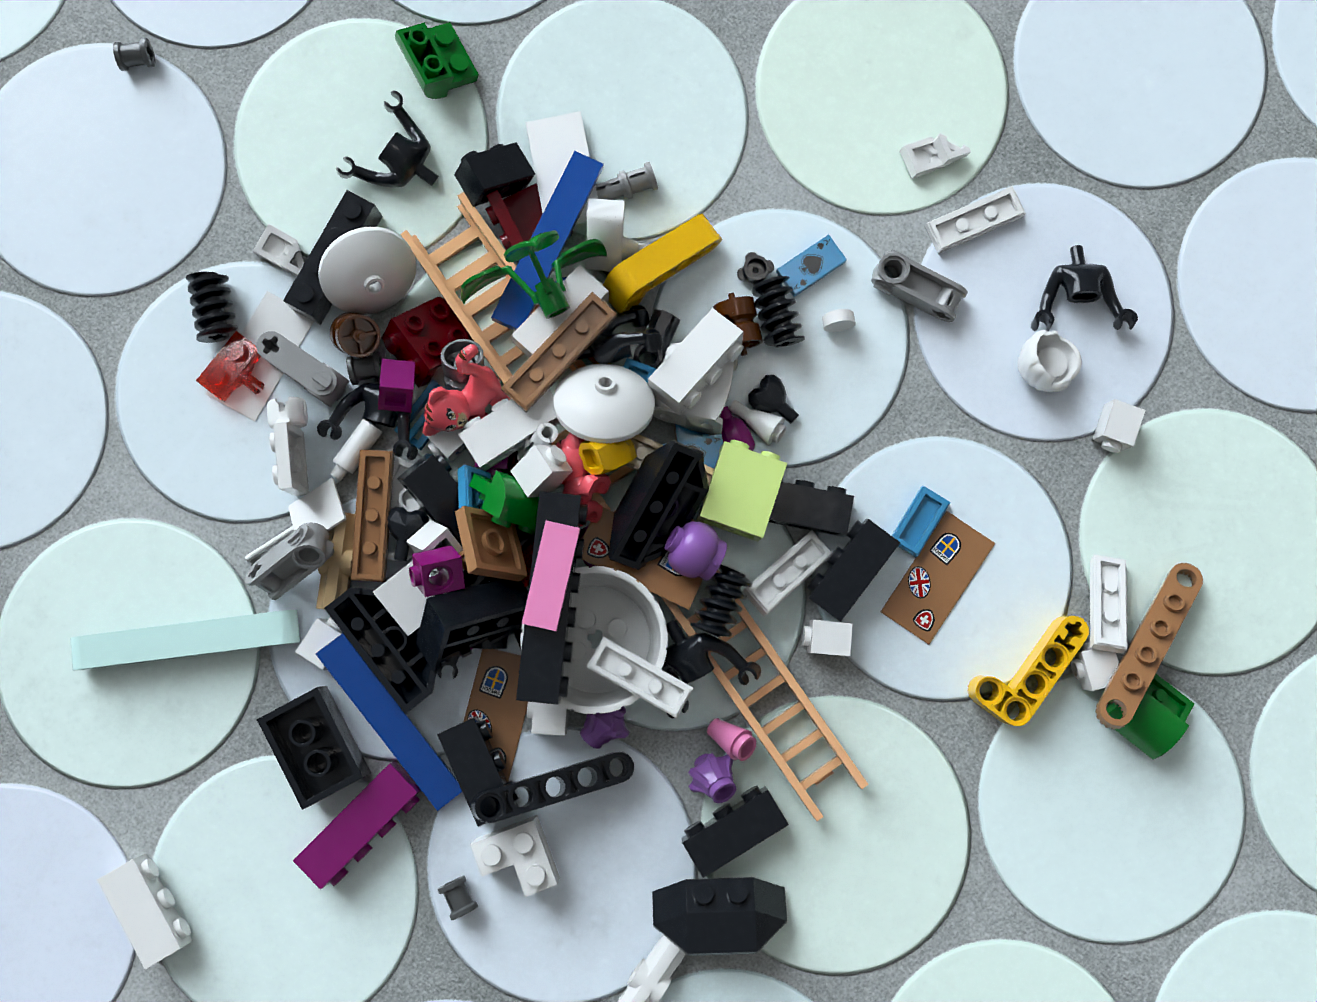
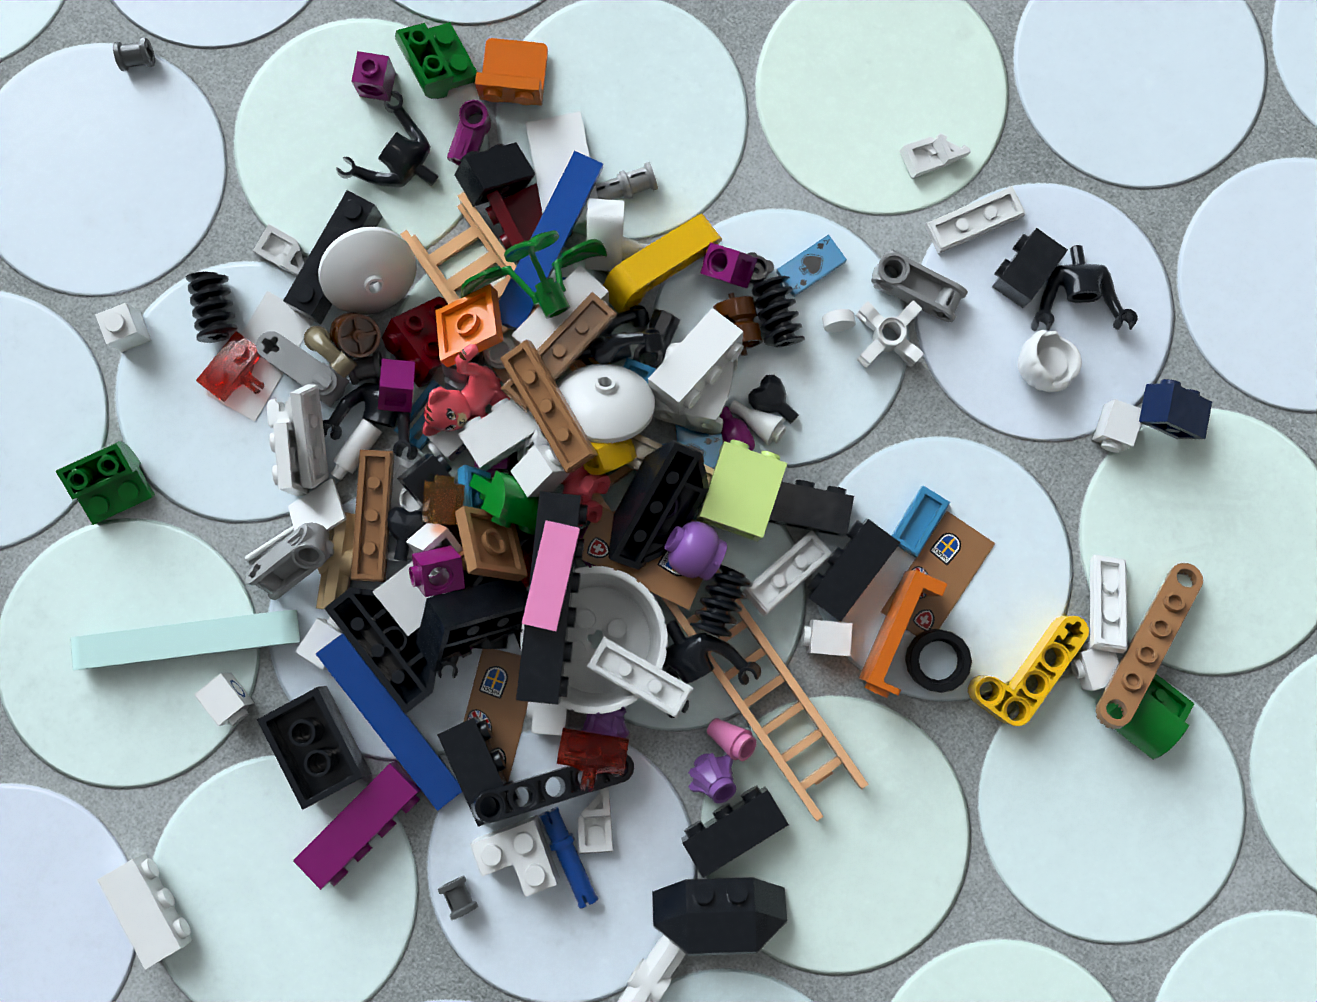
none -> green brick [55,441,155,525]
none -> white brick [95,303,151,352]
none -> white brick [194,673,254,726]
none -> white tile [290,384,329,489]
none -> dark tan piece [304,326,357,378]
none -> magenta brick [351,51,396,102]
none -> clear orange brick [422,475,465,525]
none -> orange plate [436,284,504,368]
none -> magenta piece [447,100,491,166]
none -> orange bracket [475,38,548,106]
none -> white plate [484,336,516,369]
none -> medium nougat tile [500,339,598,474]
none -> blue pin [539,807,598,909]
none -> clear red plate [556,728,629,792]
none -> white slope [578,787,613,854]
none -> magenta brick [700,242,758,289]
none -> white pin [855,300,924,368]
none -> orange panel [859,570,947,698]
none -> black tyre [905,629,972,693]
none -> black brick [992,228,1068,308]
none -> dark blue brick [1139,379,1212,439]

